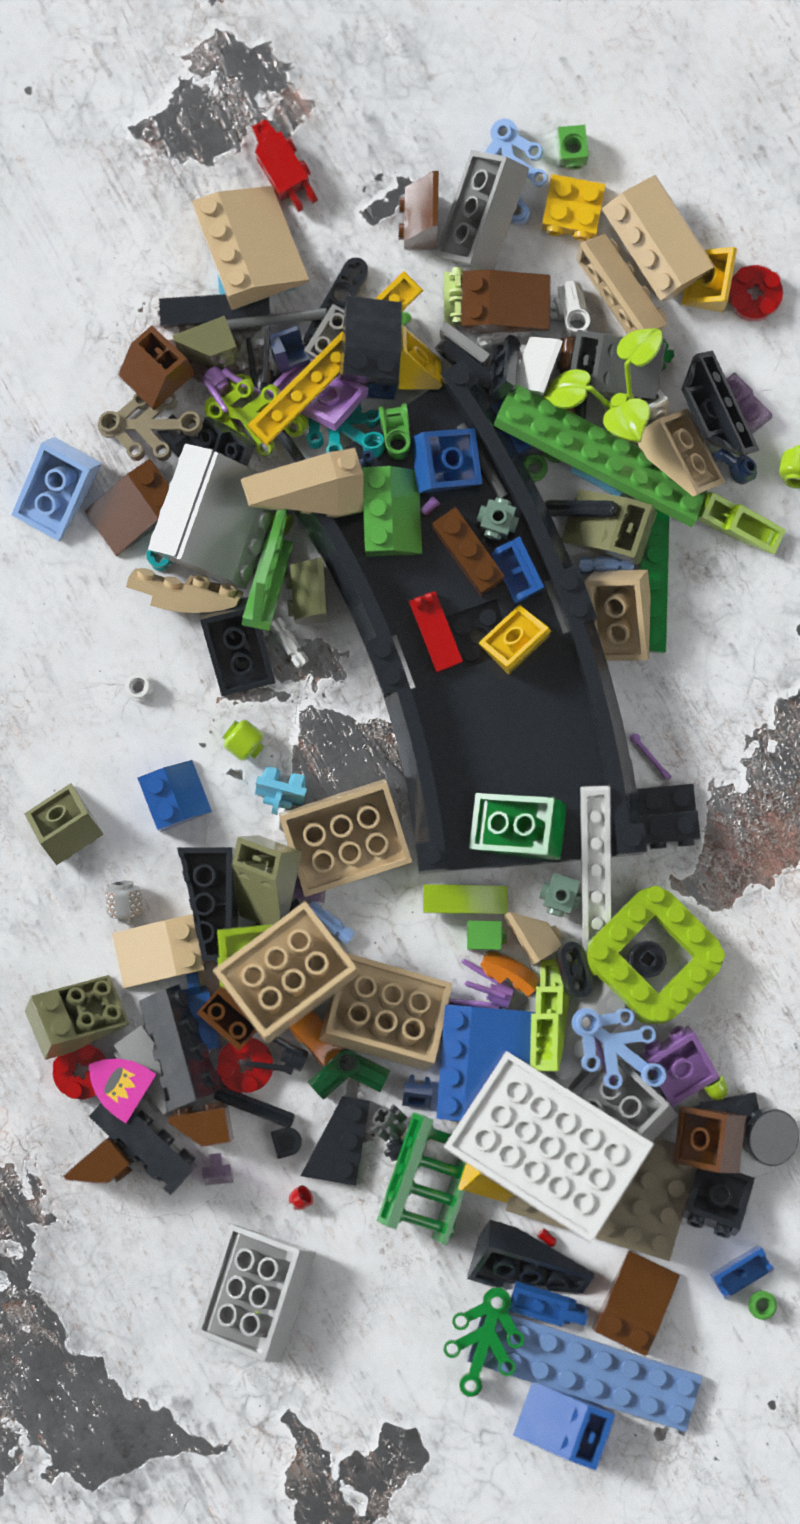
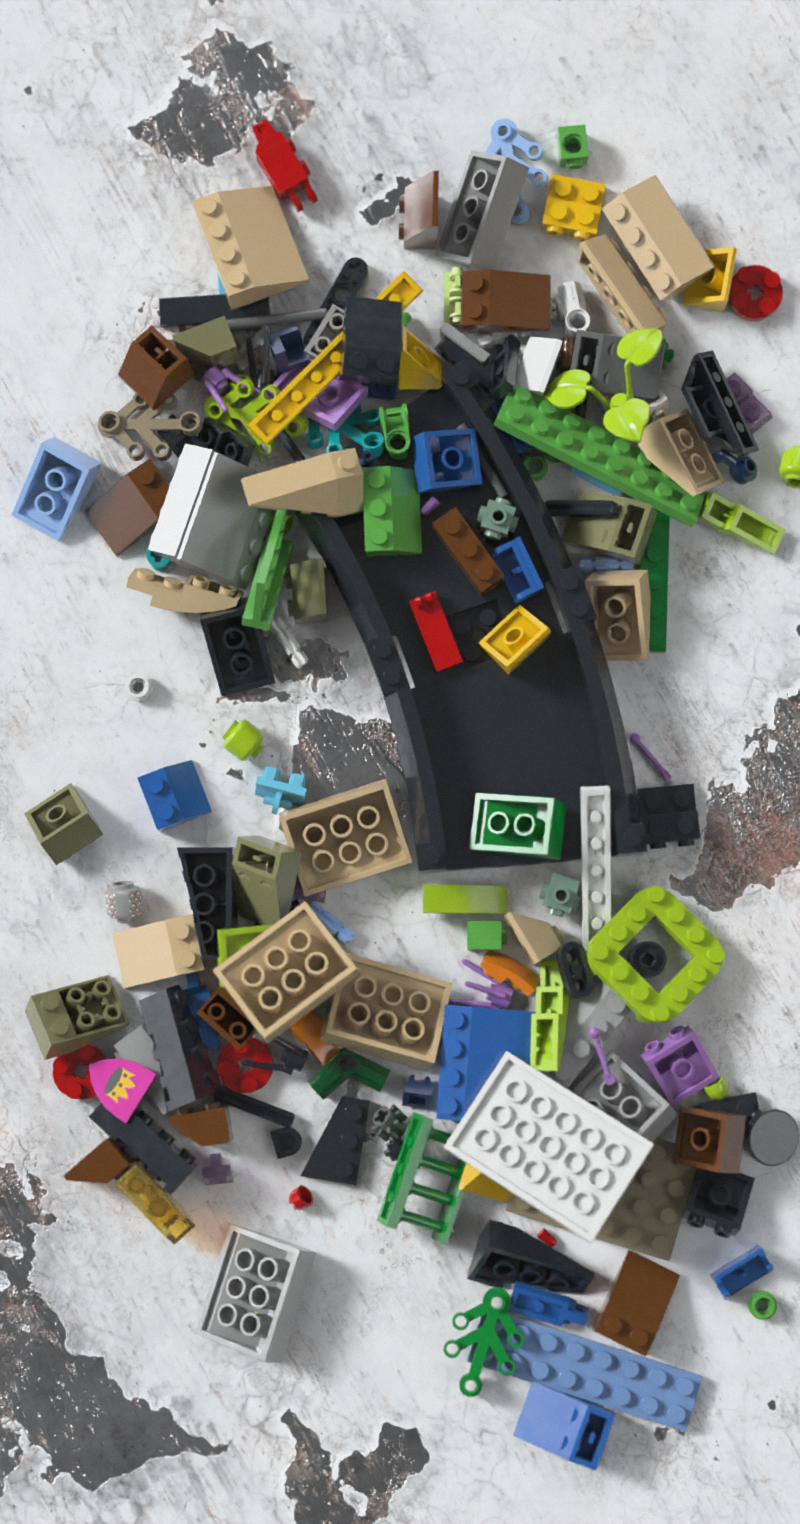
light blue plant [572,1008,666,1089] -> none
none -> clear yellow slope [115,1164,196,1245]

